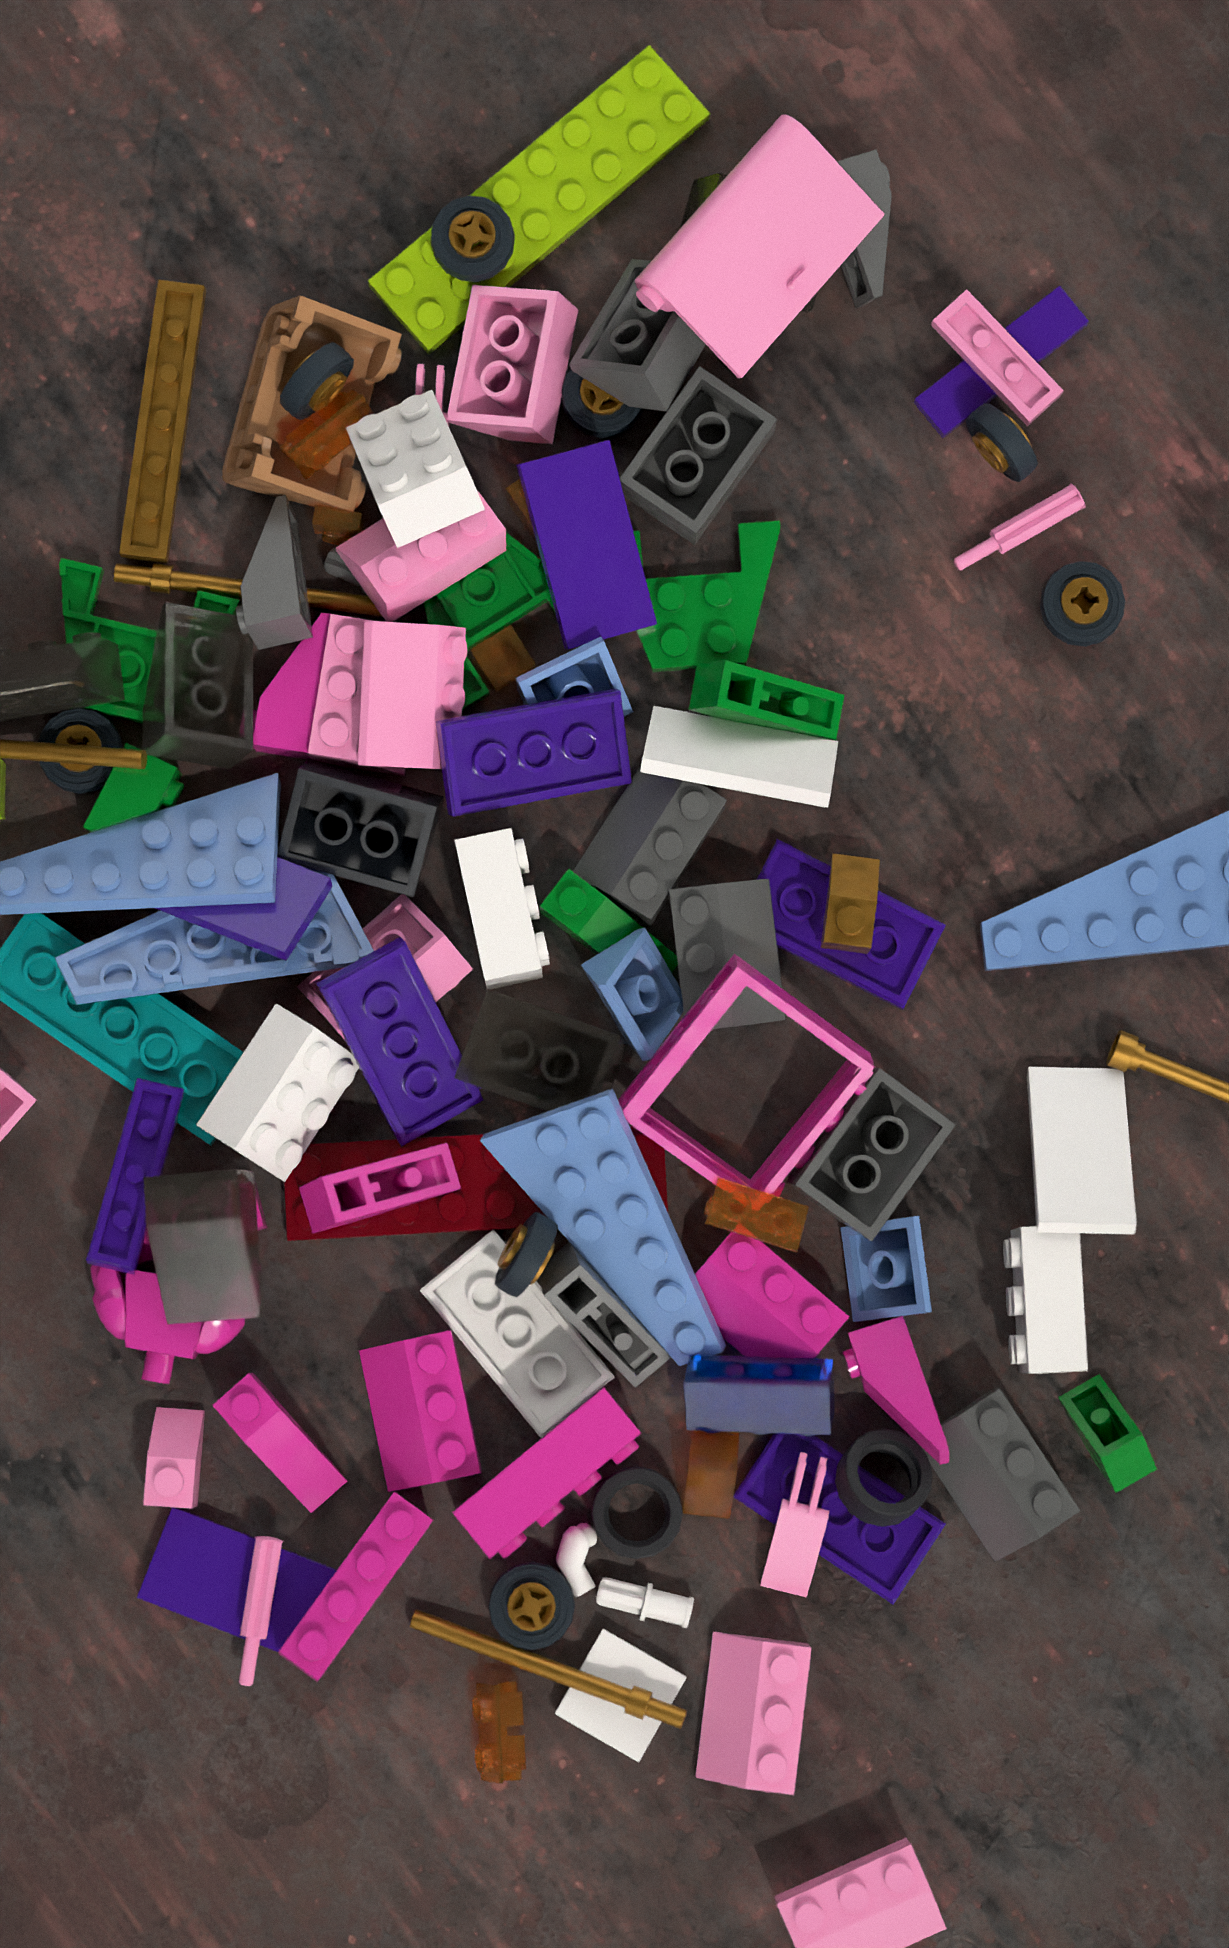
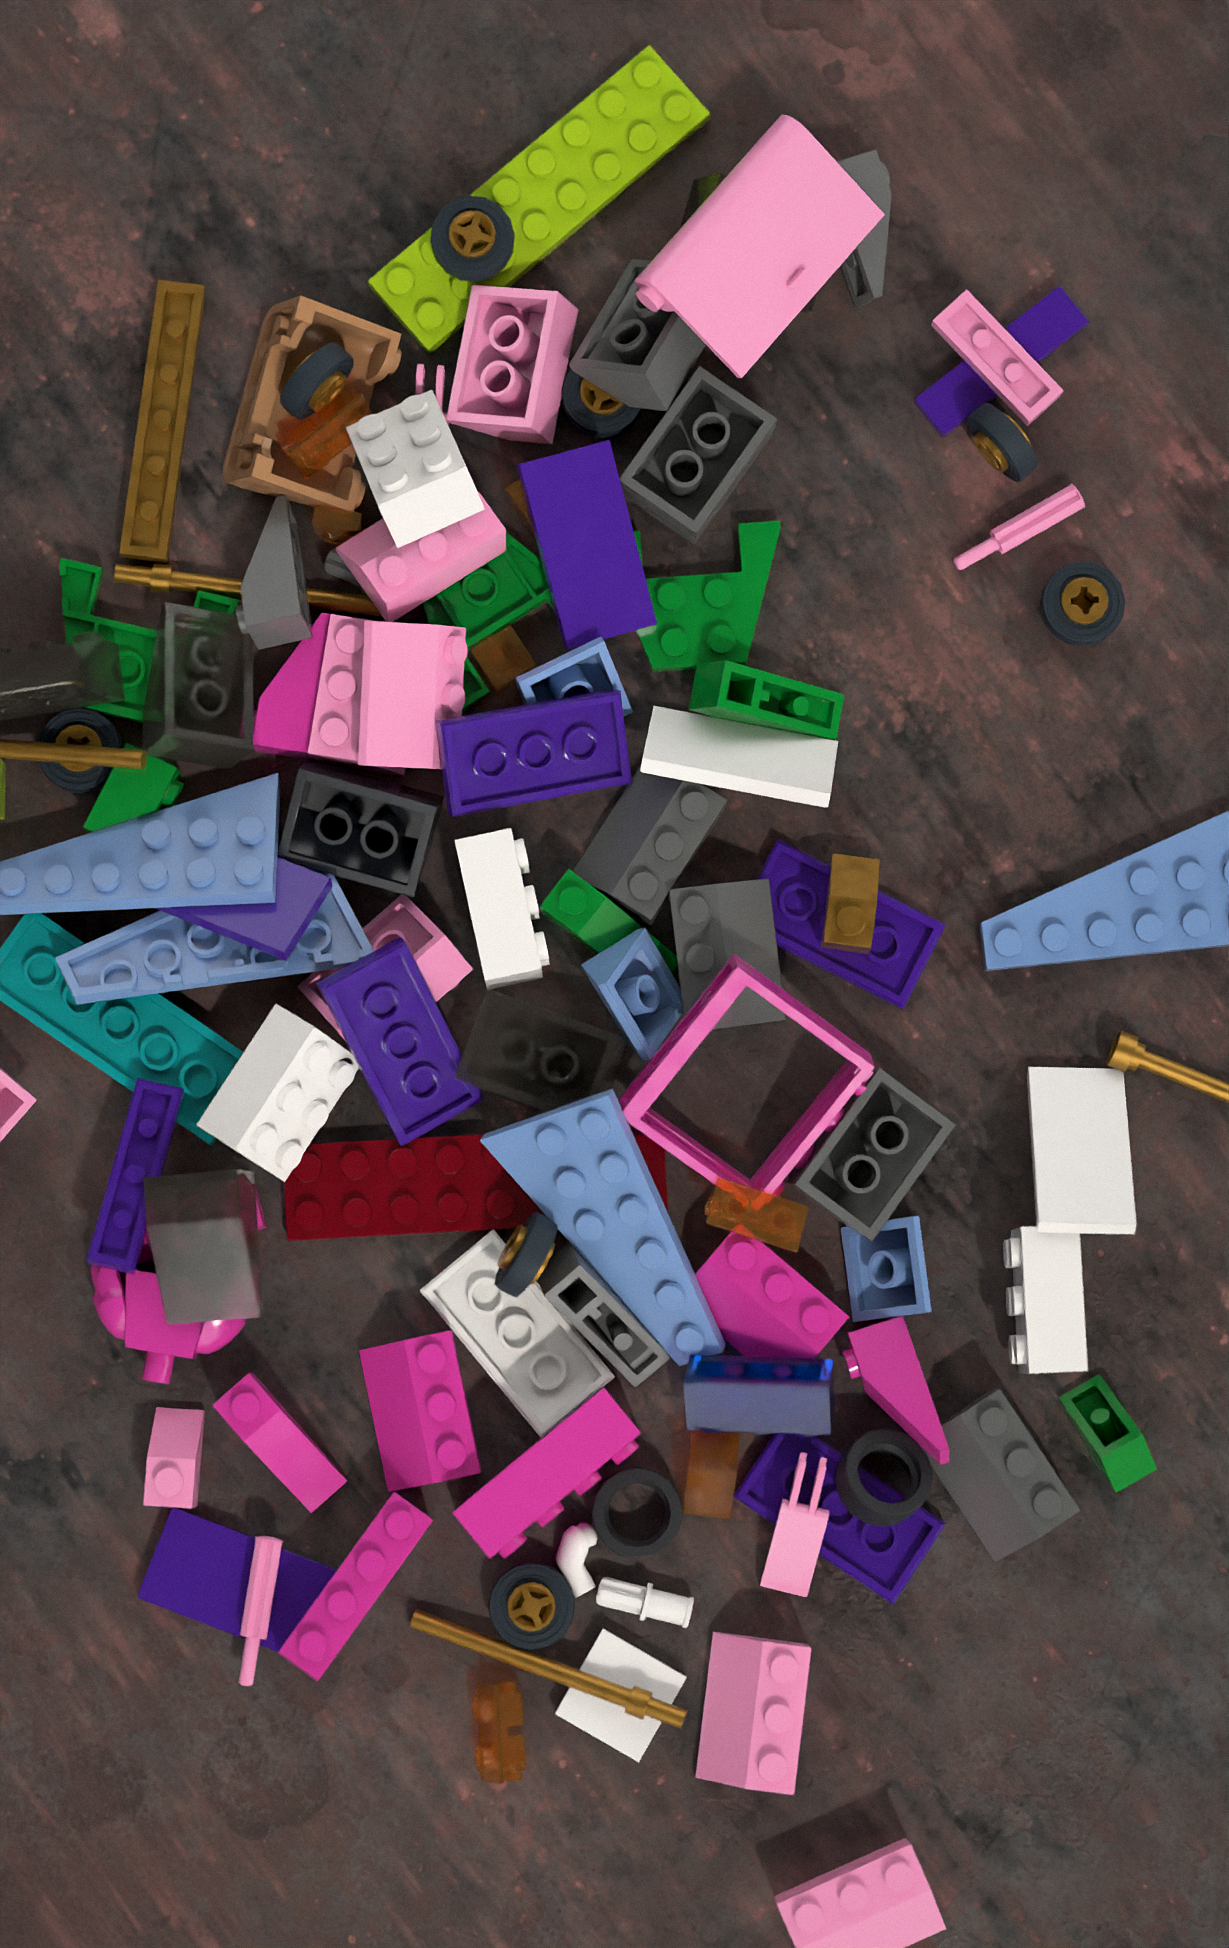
dark pink slope [299,1143,461,1233] -> none

